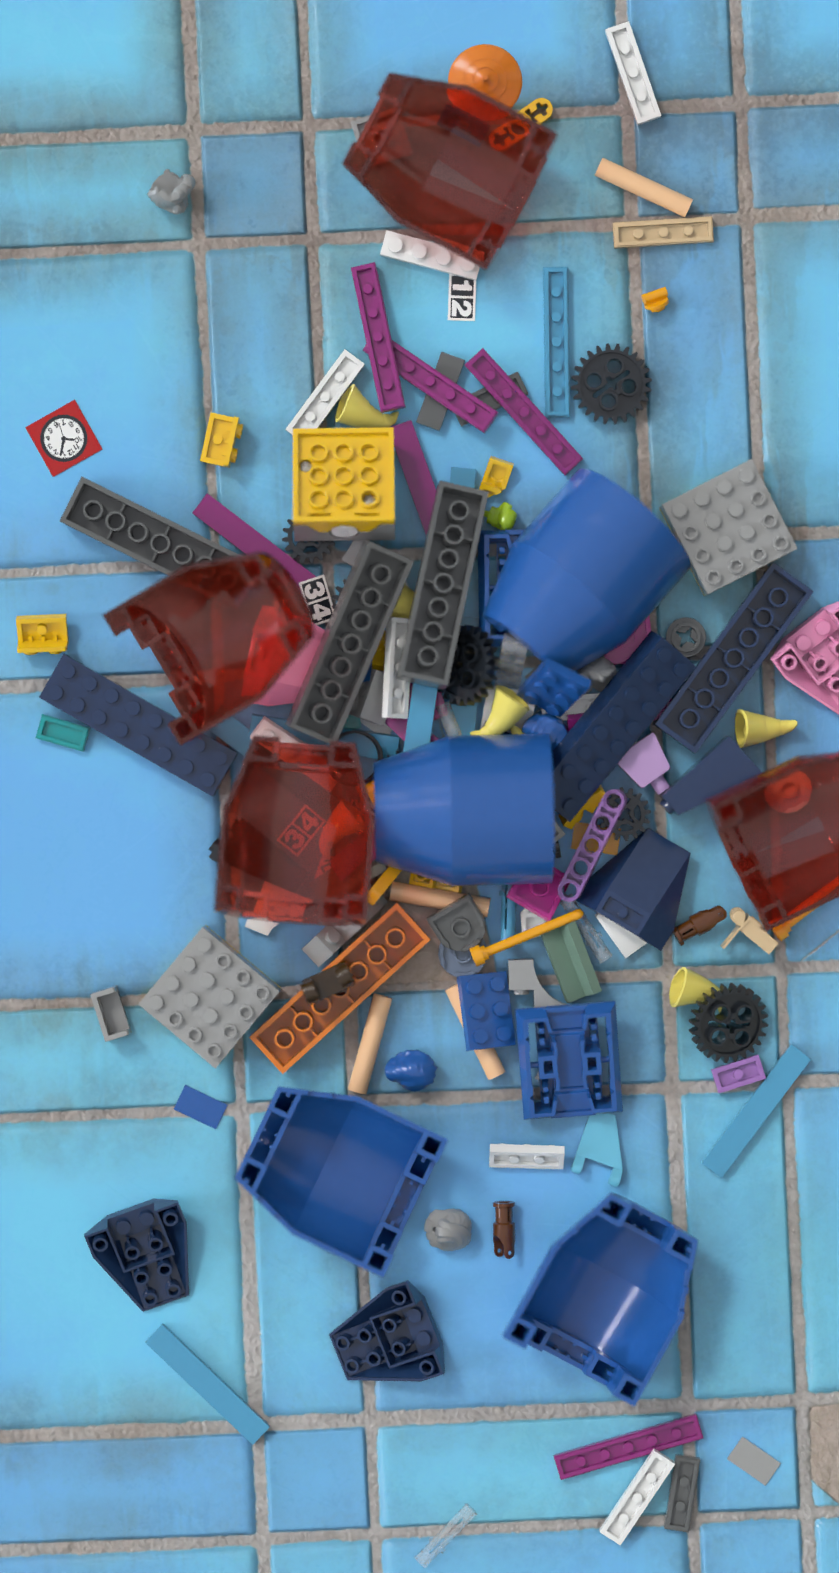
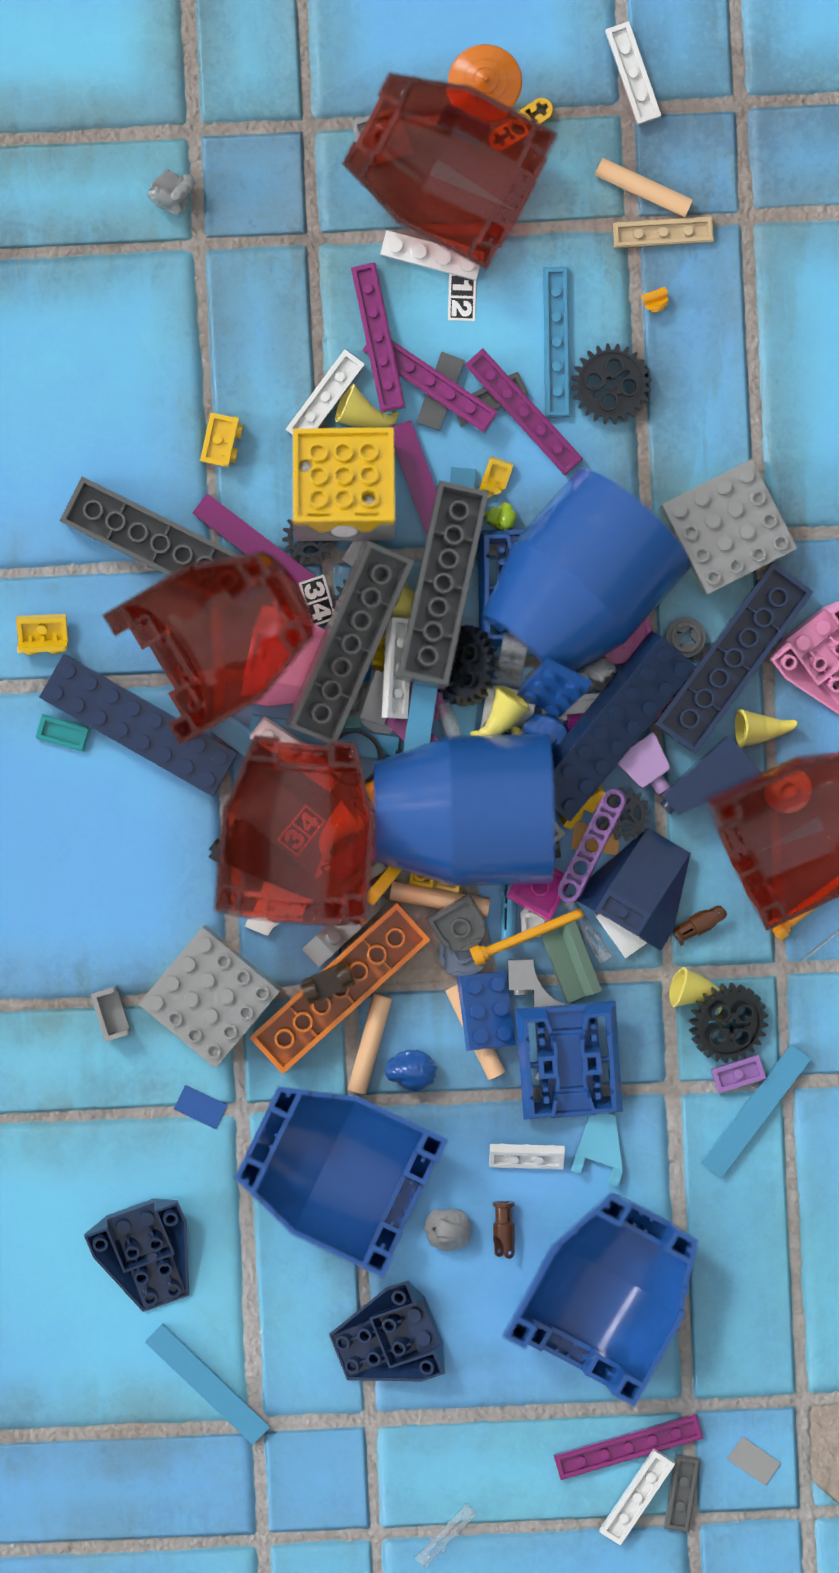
sticker [25,400,102,477] -> none
tan piece [720,907,779,954] -> none

